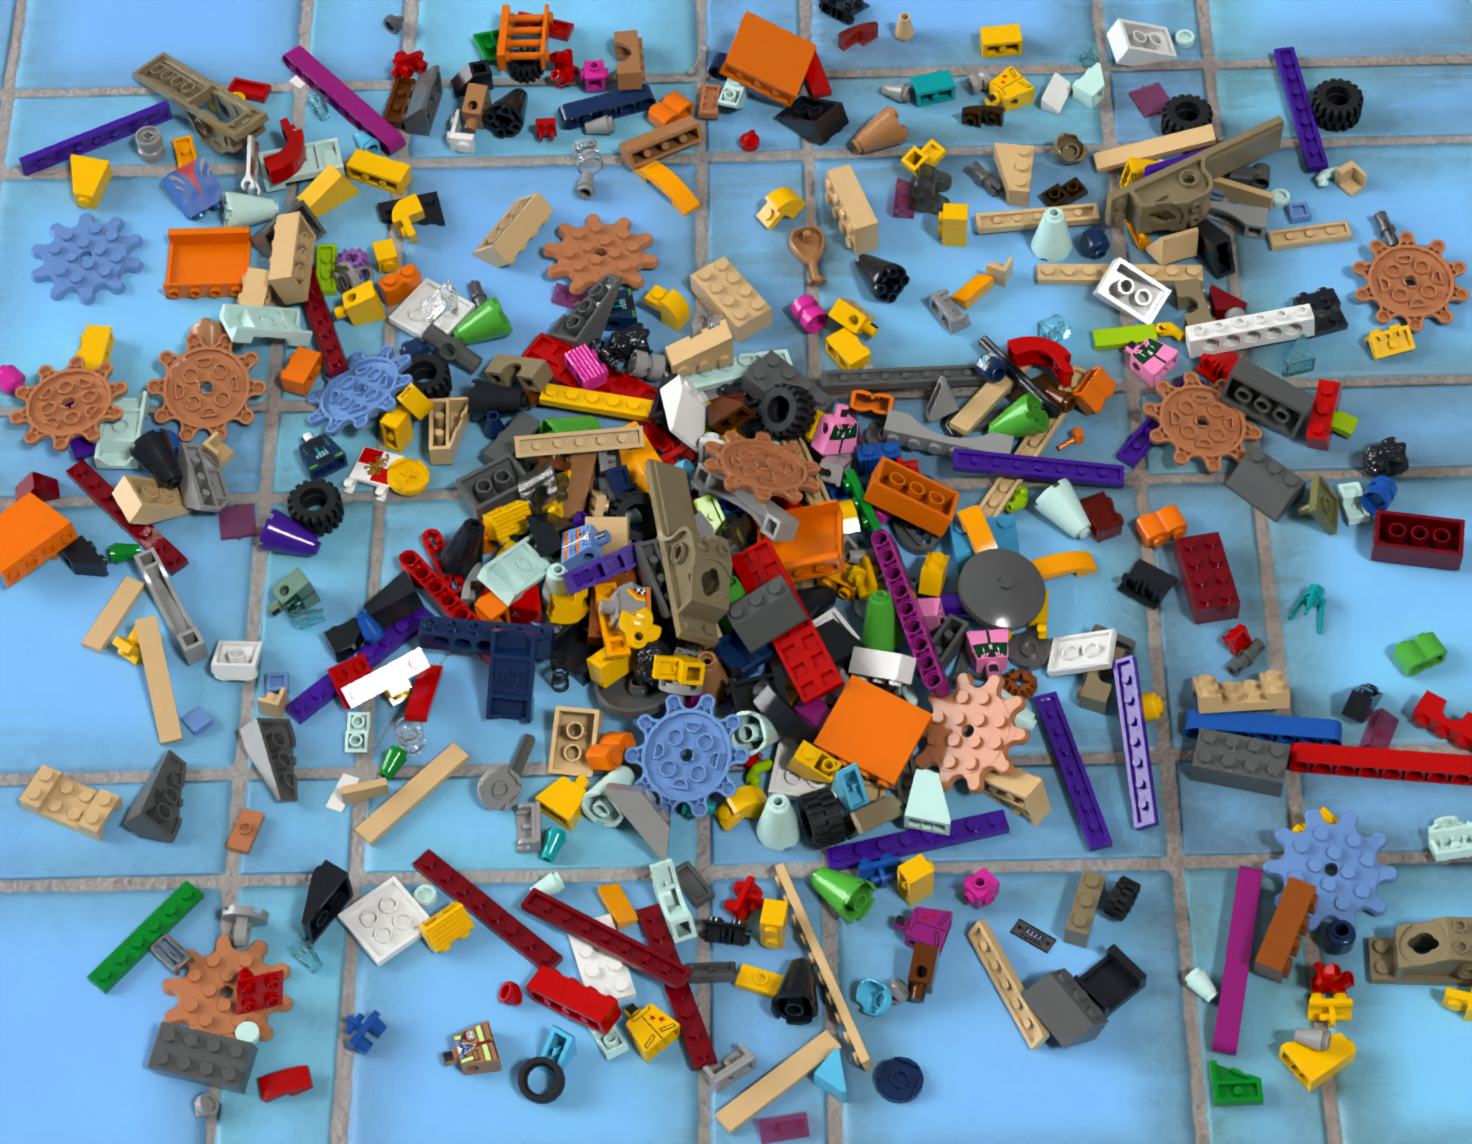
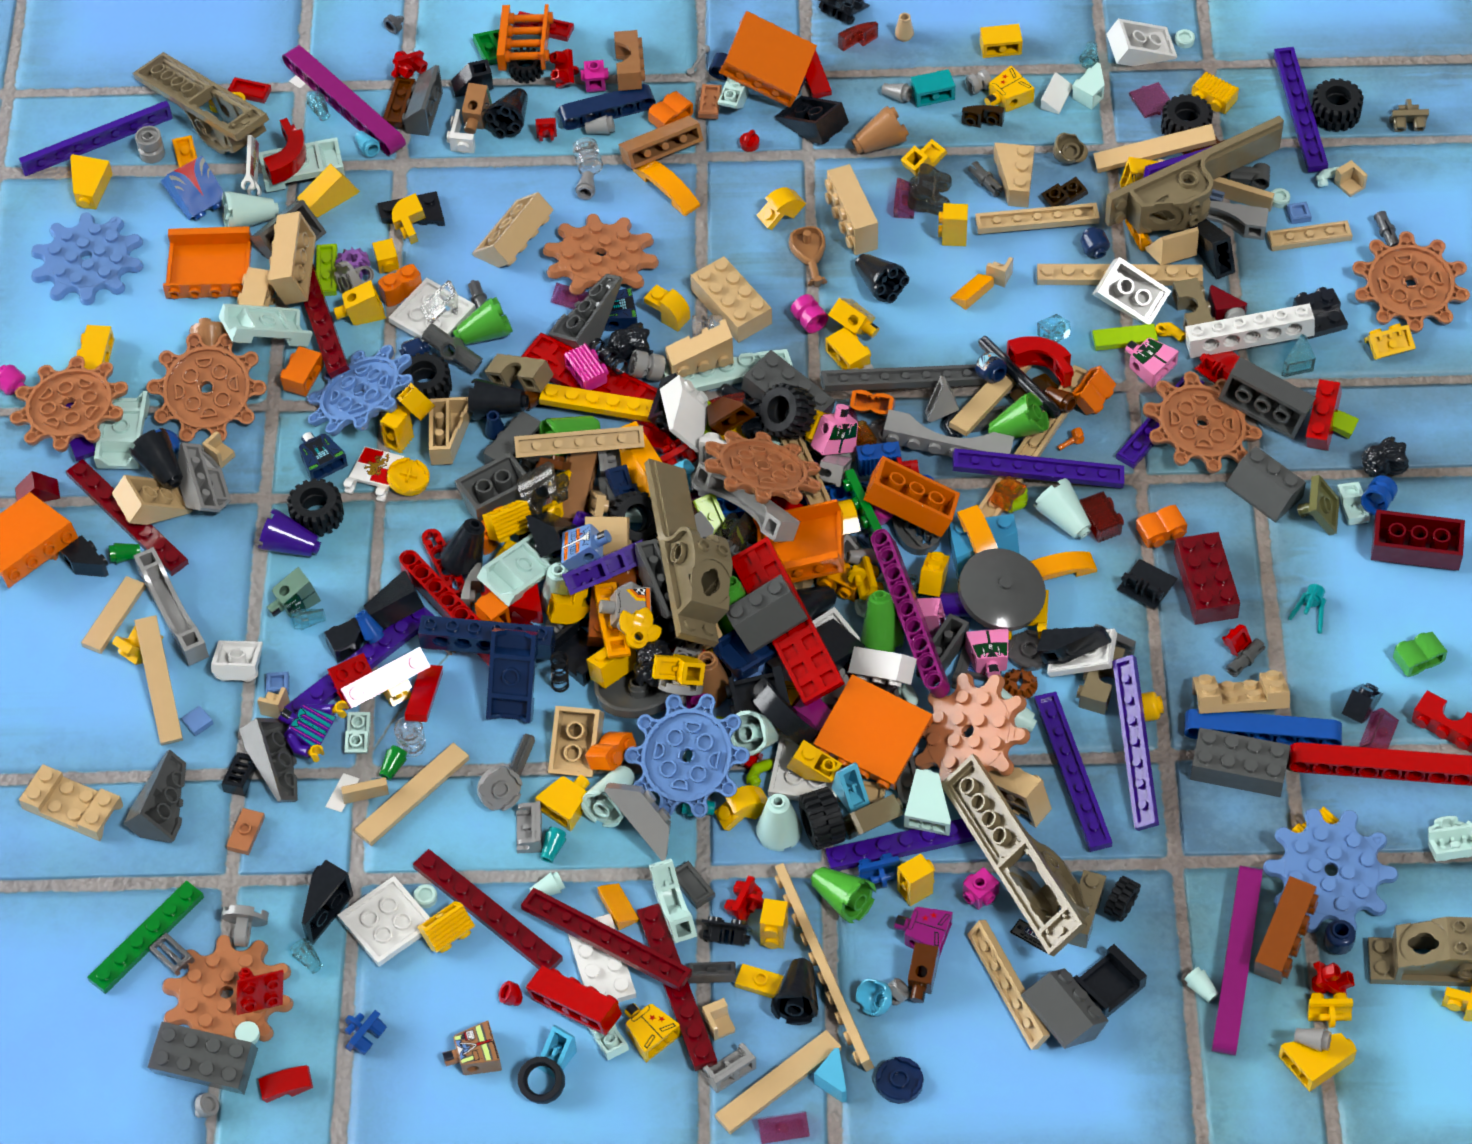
clear pink piece [219,503,257,541] -> none
yellow brick [346,148,412,196] -> none
light grey hinge [929,289,971,335] -> none
light aqua cone [1031,207,1072,263] -> none
green wing [1209,1060,1264,1107] -> none
none -> black slope [221,752,256,796]
none -> torso [278,700,349,763]
none -> tan panel [702,998,735,1041]
none -> clear orange cone [856,420,877,446]
none -> dark tan piece [941,754,1090,957]
none -> clear orange bracket [991,476,1027,511]
none -> black slope [1036,626,1112,664]
none -> yellow brick [1191,72,1239,114]
none -> dark tan hips [1389,99,1429,132]

